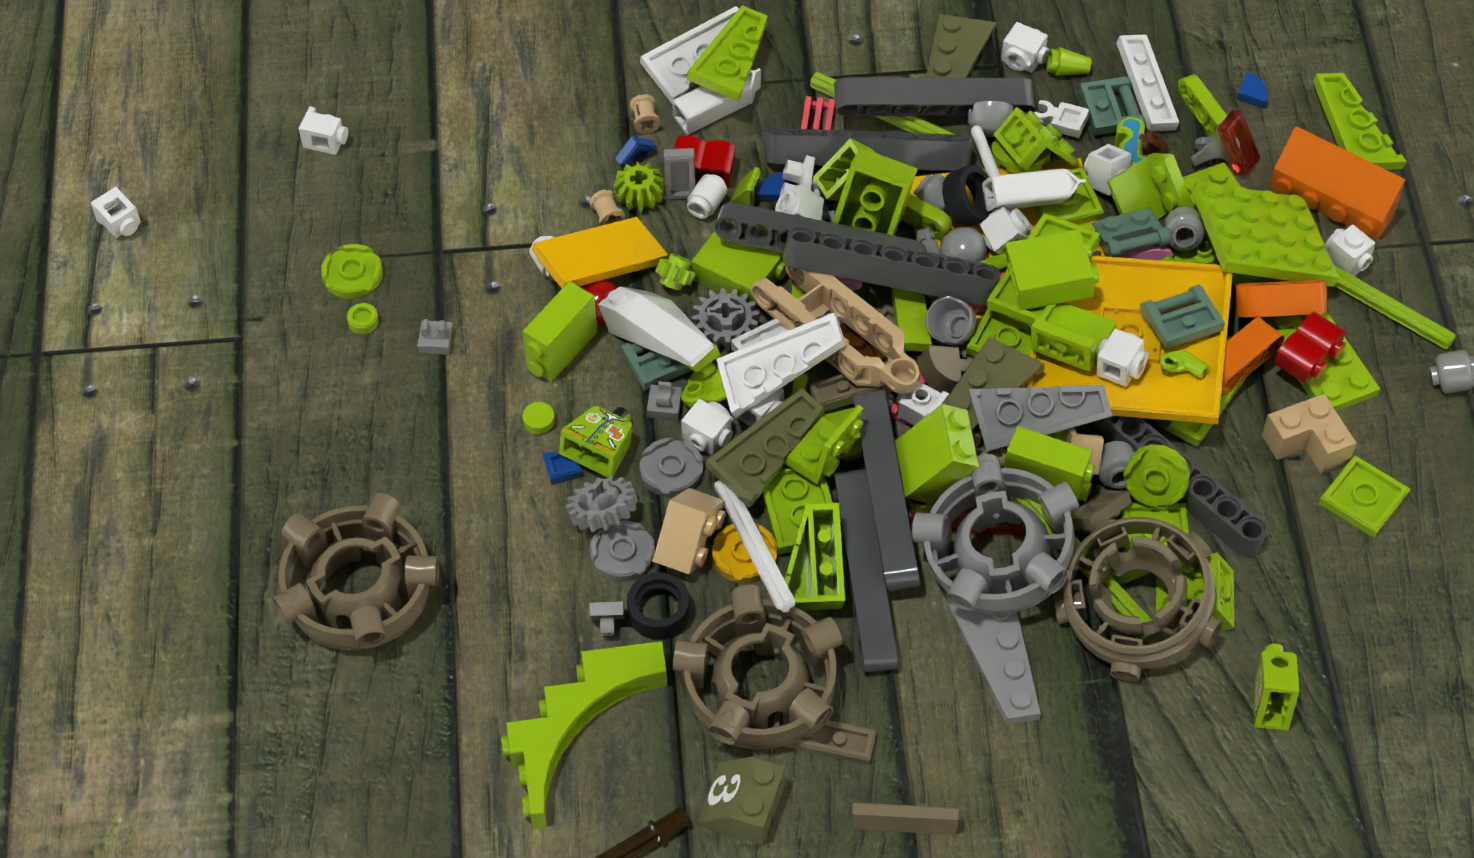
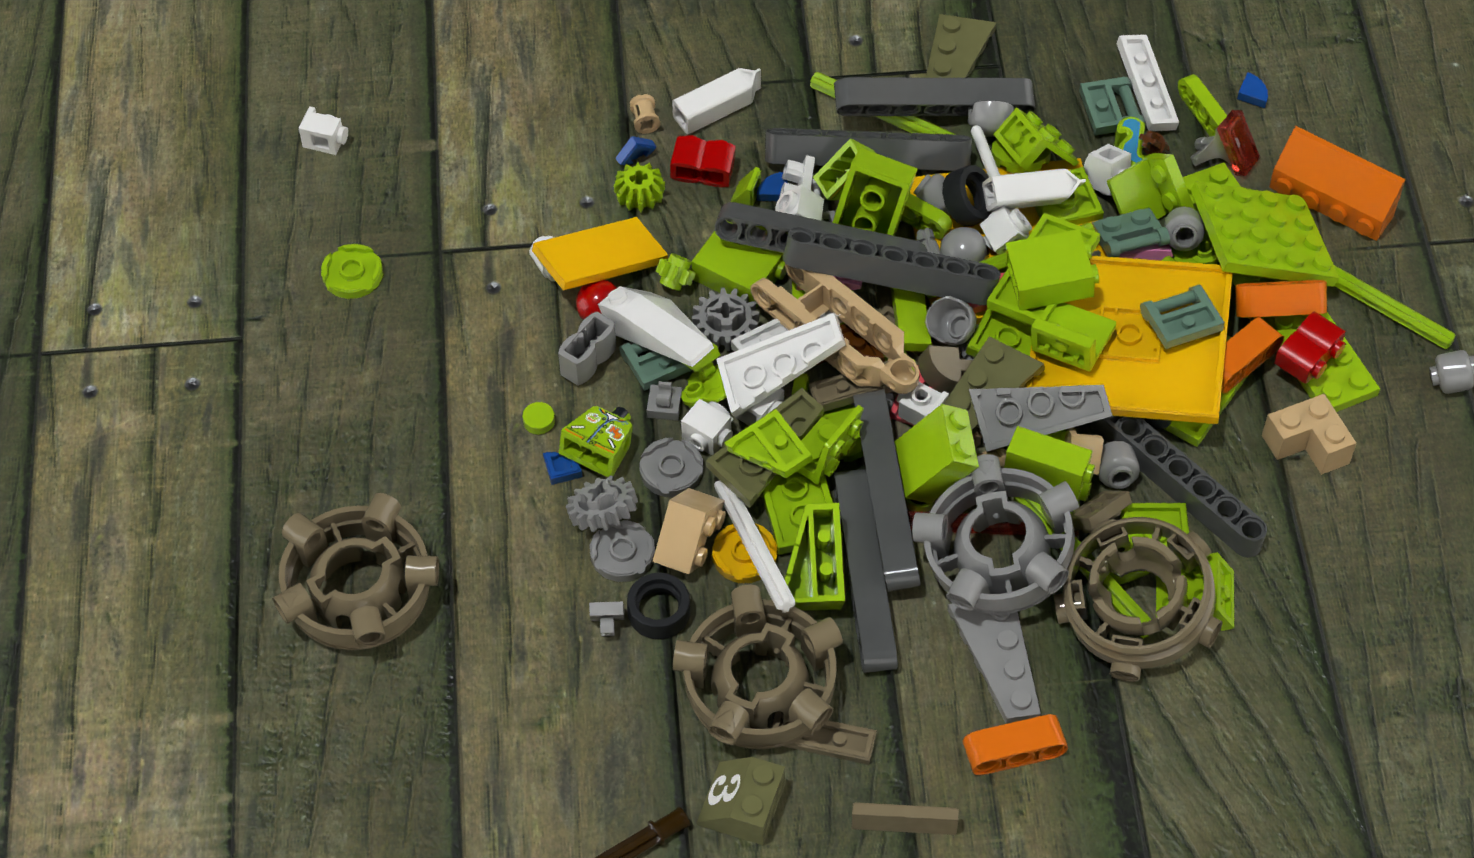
white brick [91,187,141,239] -> none
lime tile [347,303,379,334] -> none
light grey tile [417,319,454,355] -> none
lime arch [501,641,667,829] -> none
lime brick [522,281,598,382] -> none
tan bush [589,190,625,226] -> none
white wing [640,6,739,104] -> none
light grey tile [663,148,695,199] -> none
lime wing [687,5,768,102] -> none
white brick [687,174,728,219] -> none
coral tile [801,96,835,130] -> none
white brick [1001,22,1049,73] -> none
white plate [1034,100,1089,138] -> none
lime cone [1047,47,1092,76] -> none
white brick [1097,329,1149,387] -> none
lime tile [1124,444,1190,507] -> none
lime arm [1160,350,1210,379] -> none
lime torso [1254,644,1299,731] -> none
lime wing [1313,73,1407,170] -> none
lime tile [1318,455,1410,538] -> none
white brick [1325,224,1376,276] -> none
none -> light grey brick [558,312,616,386]
none -> lime wing [724,409,814,478]
none -> orange beam [962,714,1068,775]

